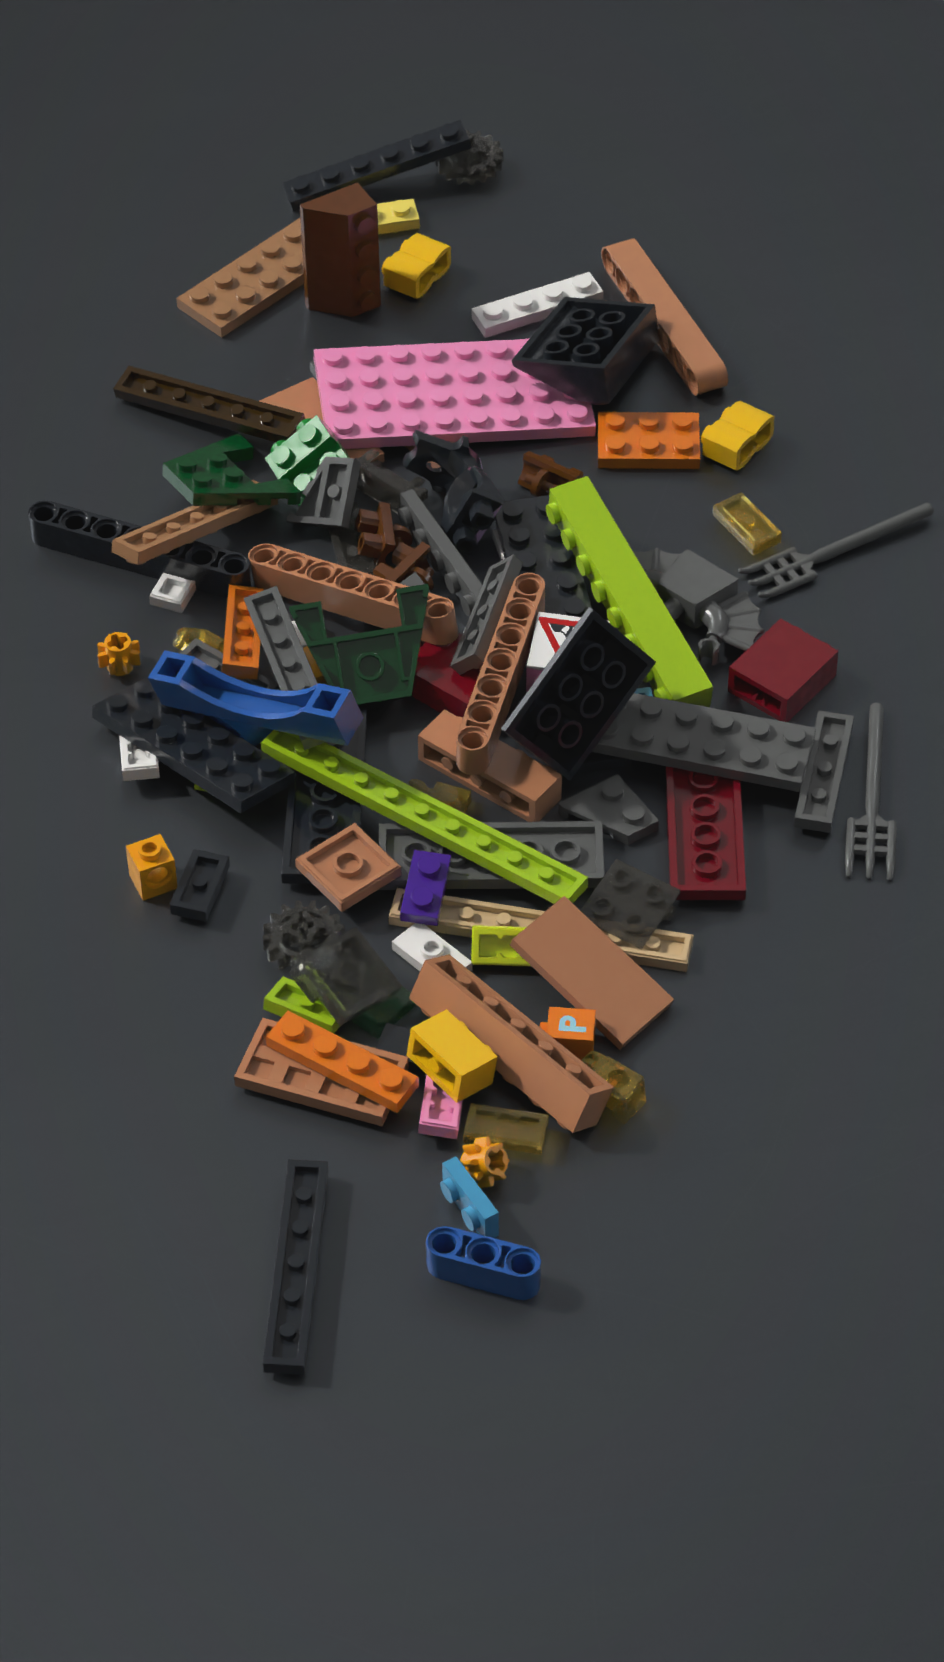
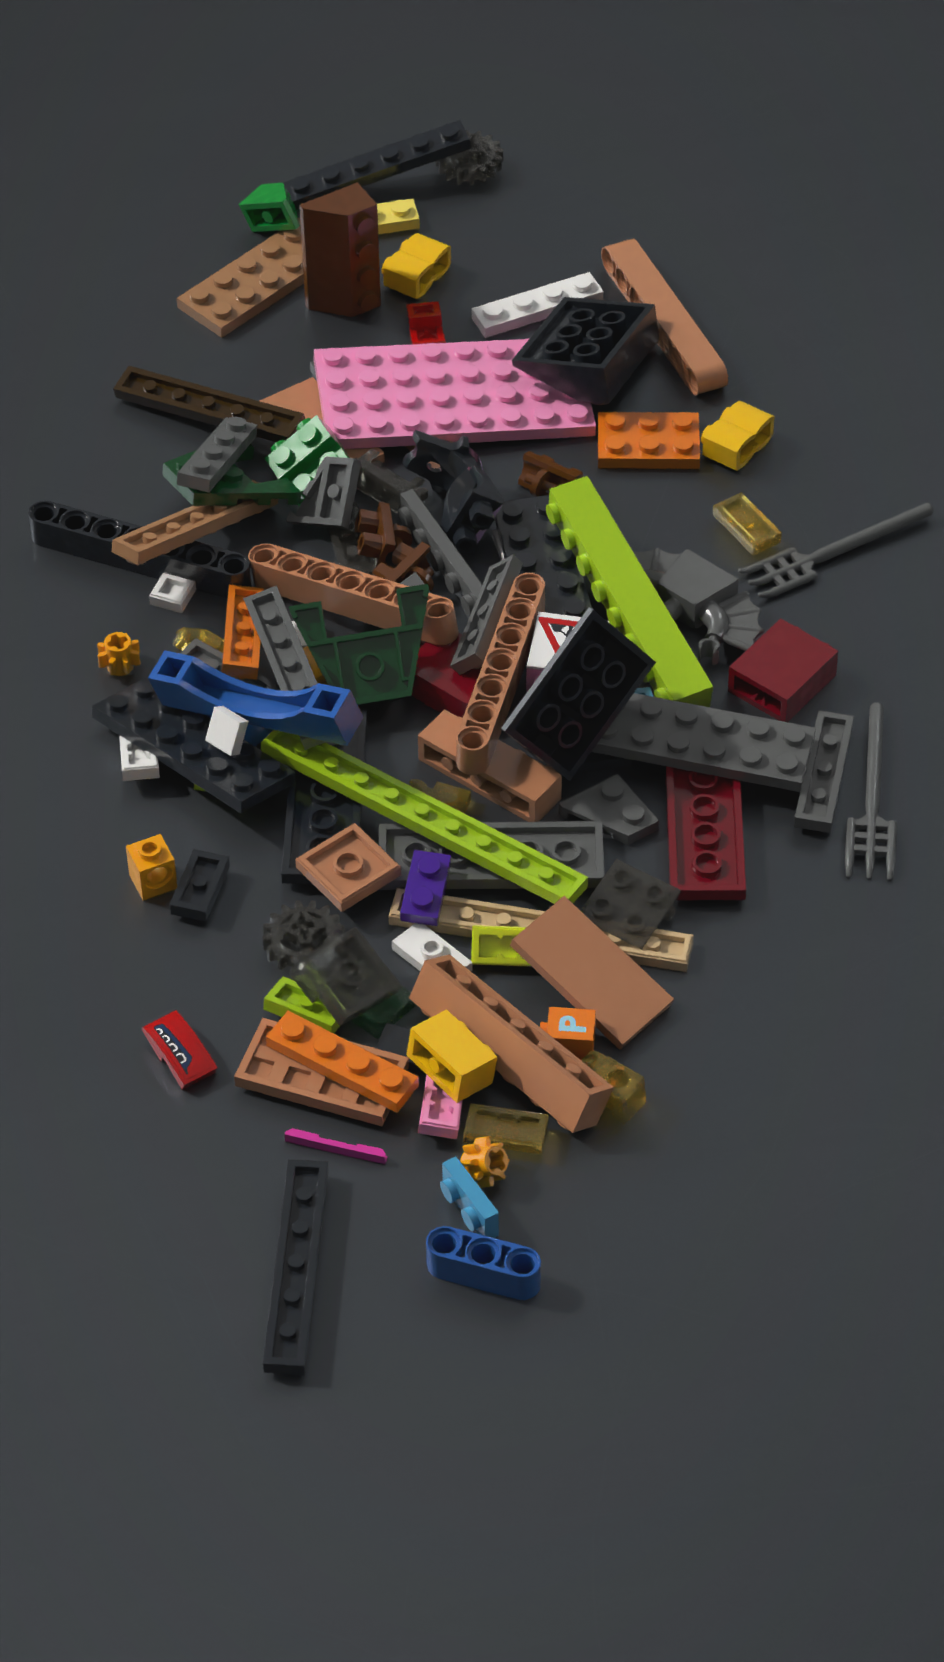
none -> red slope [142,1010,218,1090]
none -> dark grey plate [177,417,258,492]
none -> white tile [205,706,249,756]
none -> green slope [239,183,300,232]
none -> dark pink piece [285,1128,388,1164]
none -> red slope [406,301,446,345]

